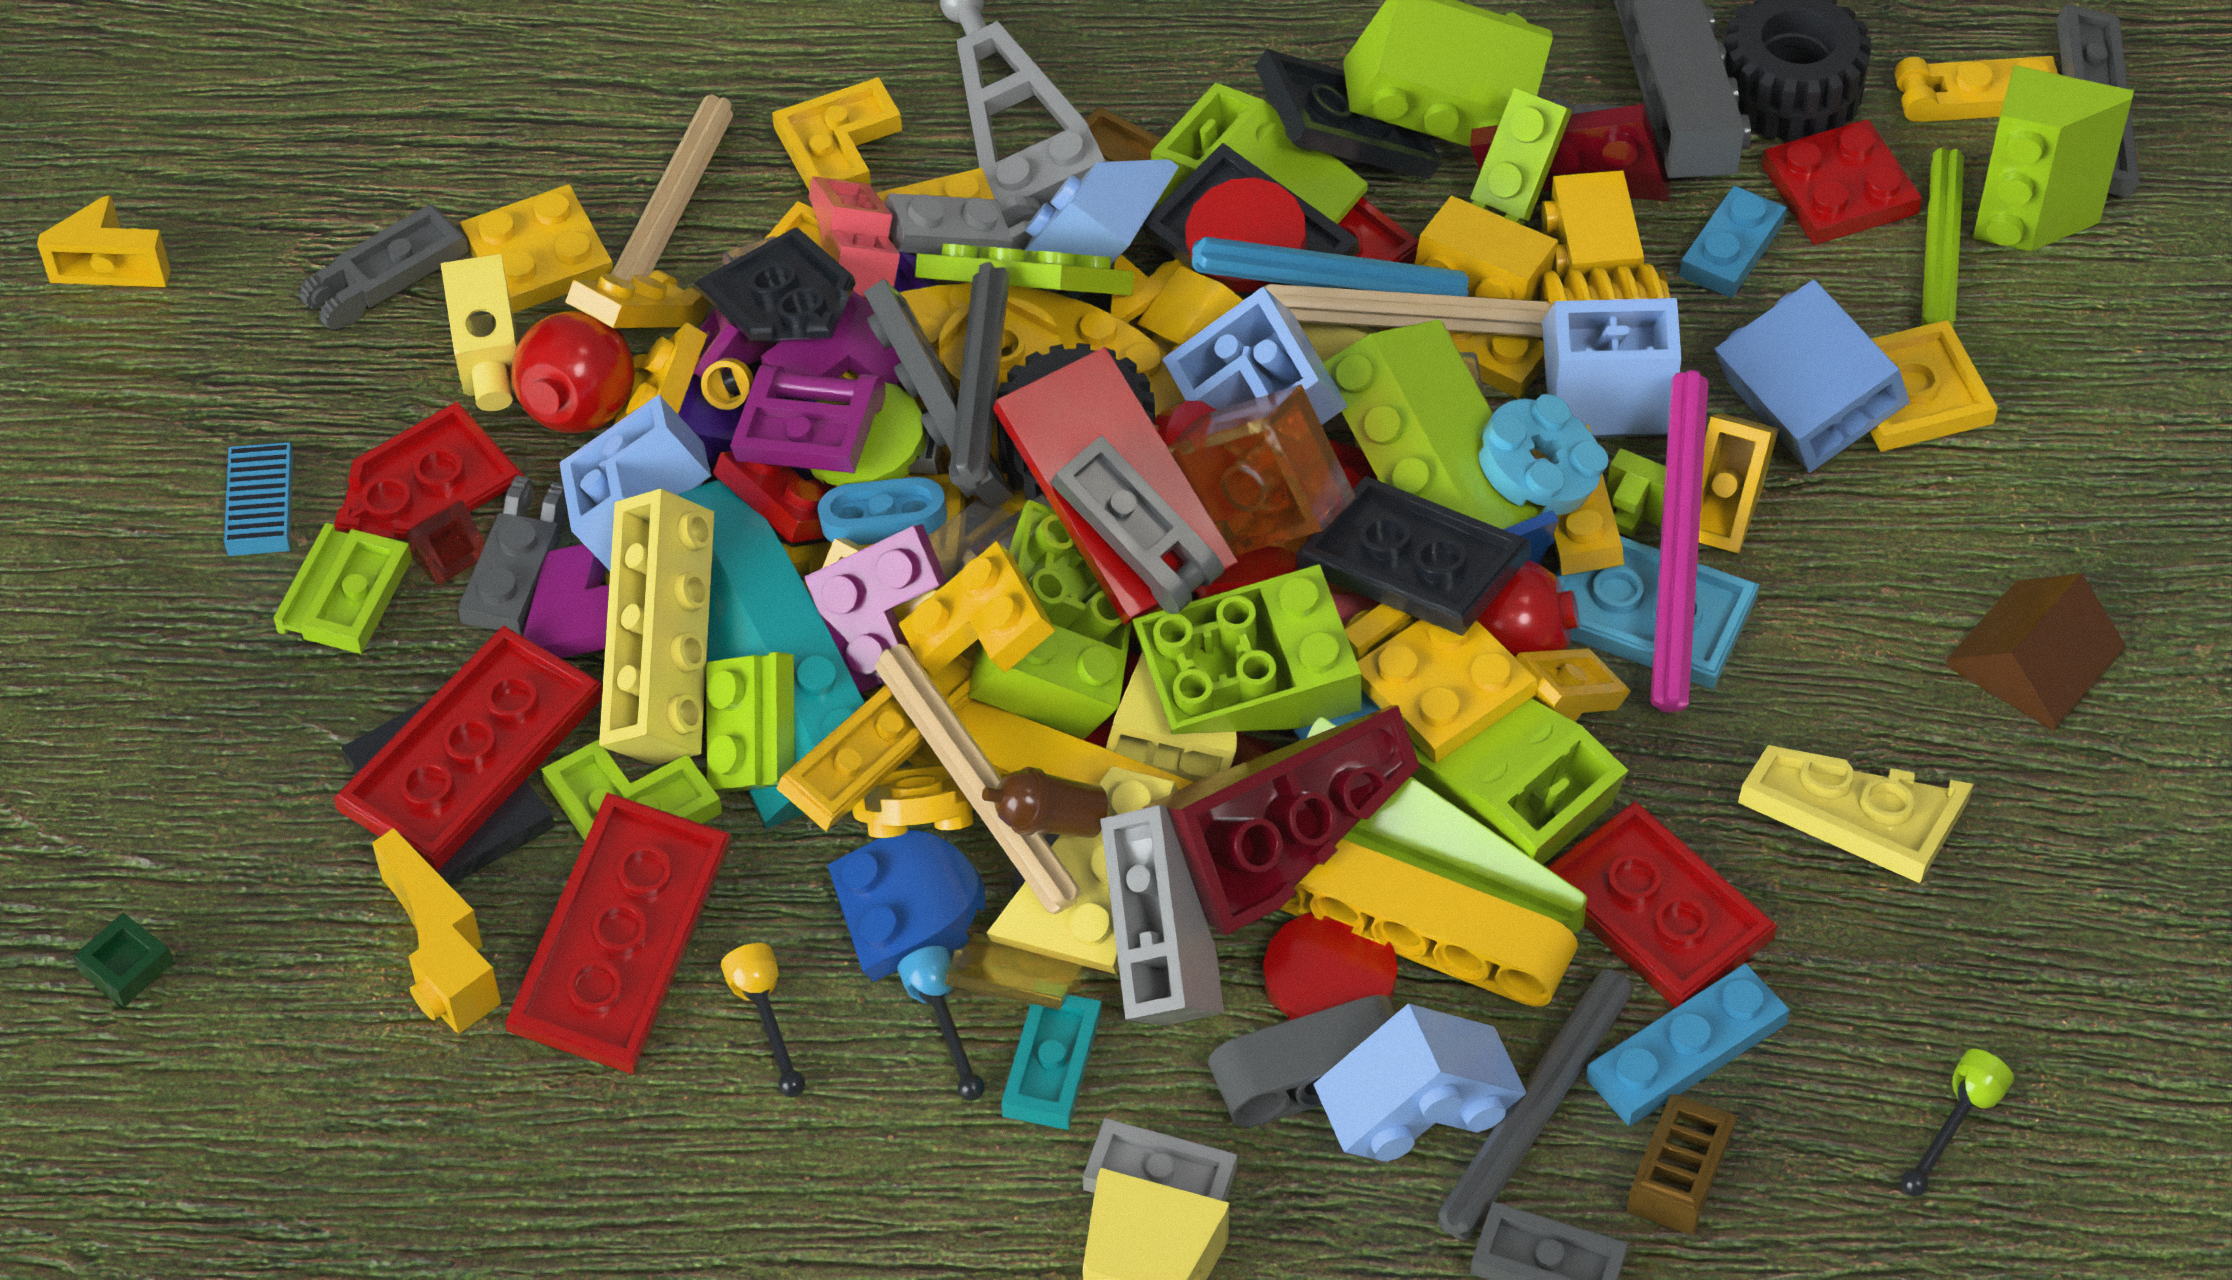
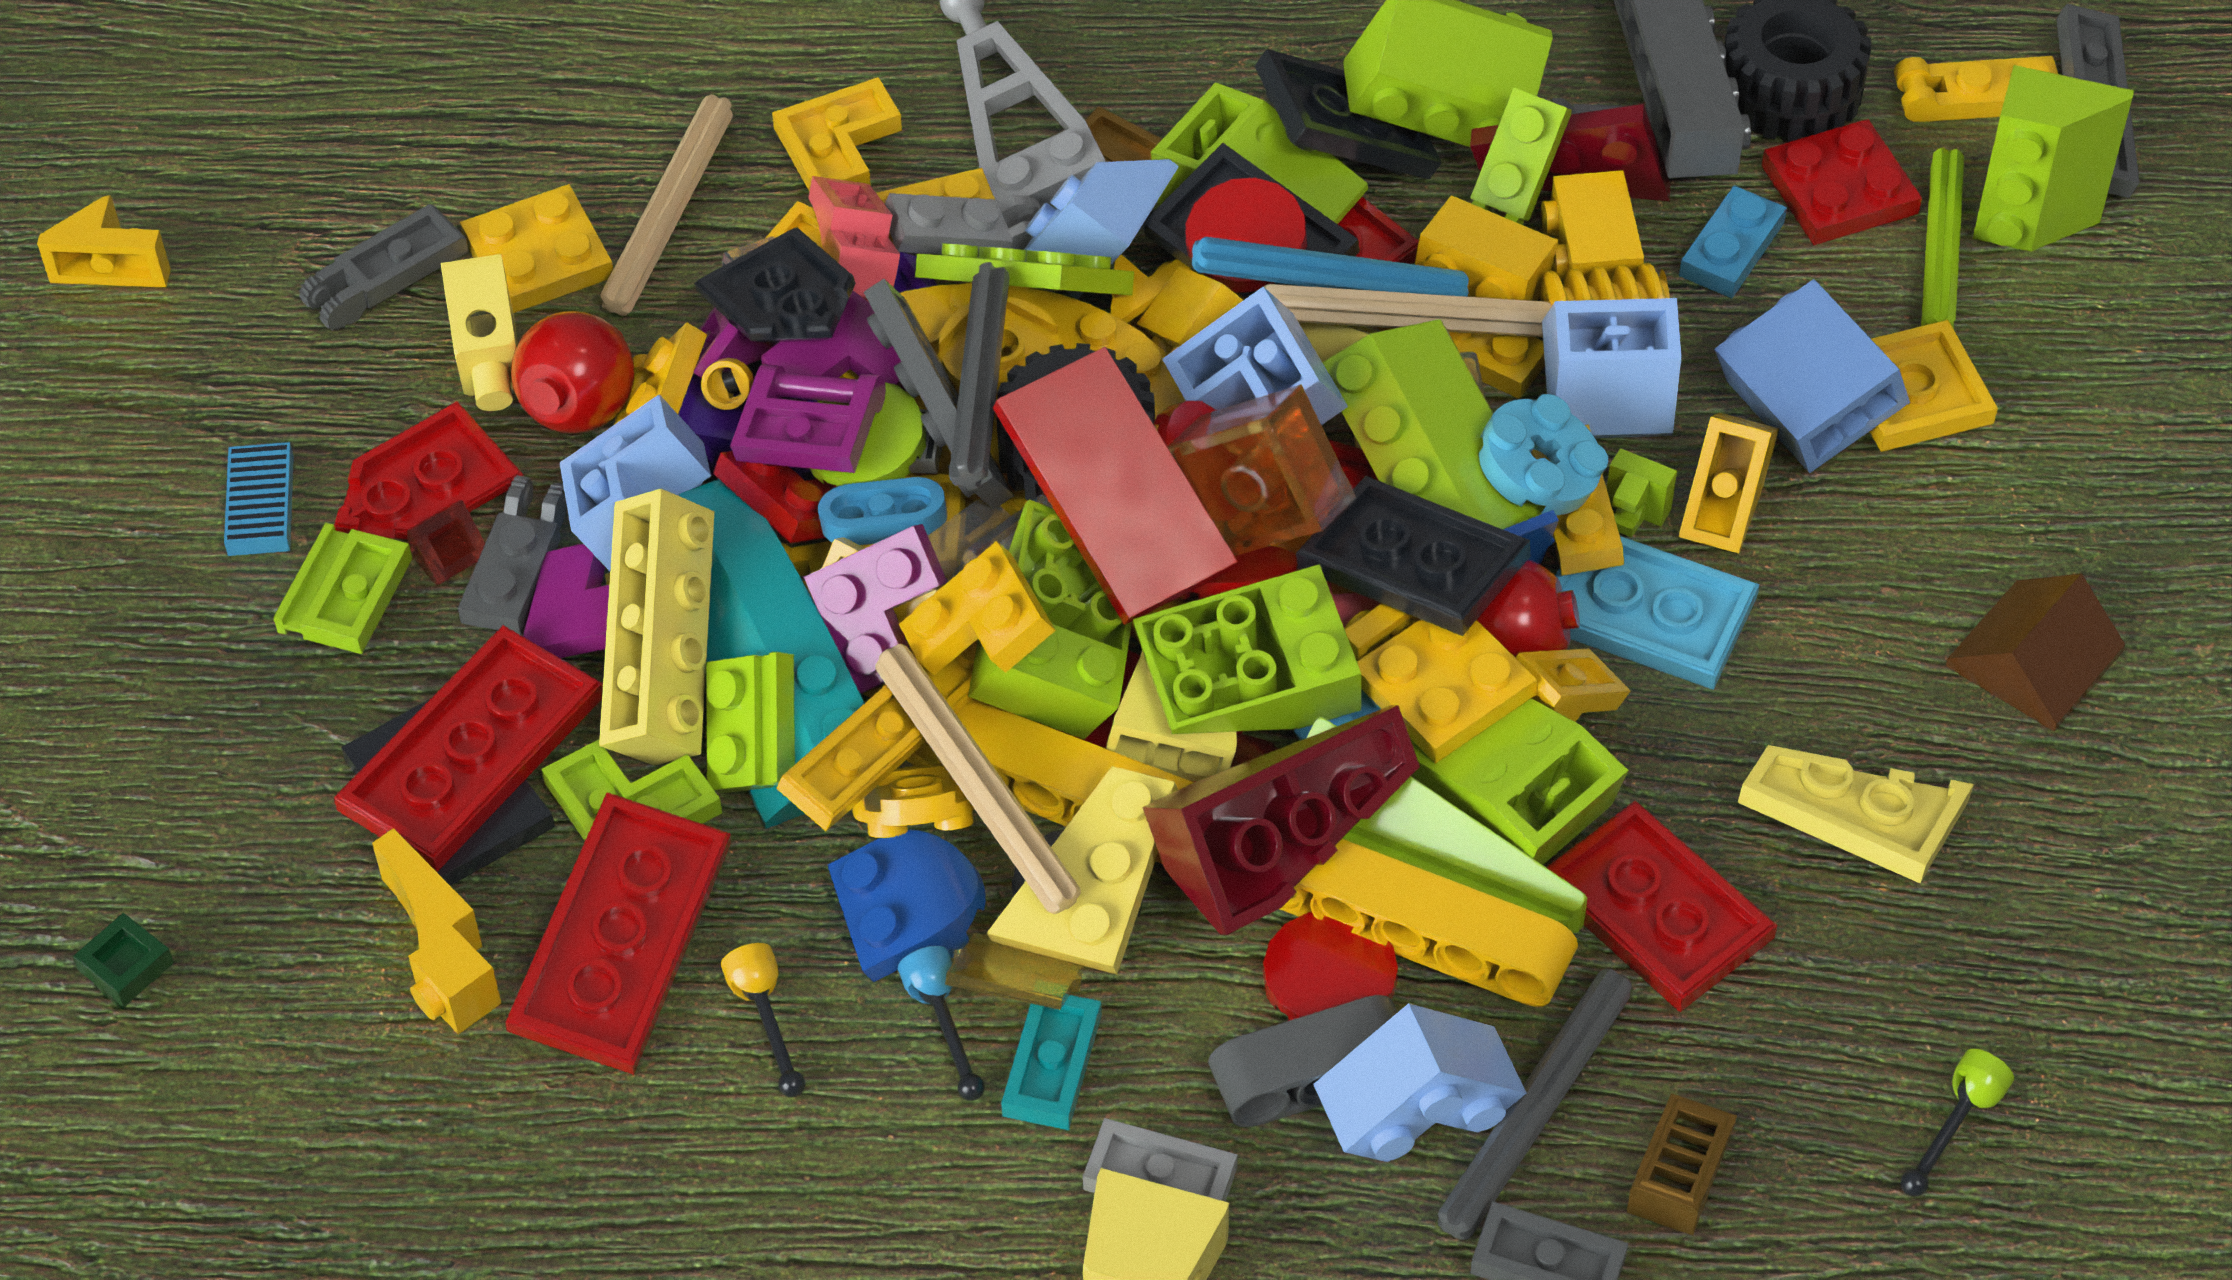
yellow plate [565,270,710,328] -> none
reddish brown piece [982,767,1108,838] -> none
plate [1050,435,1224,614] -> none
light grey slope [1100,805,1224,1026] -> none
dark azure plate [1586,963,1790,1127] -> none
dark pink axle [1650,370,1708,714] -> none

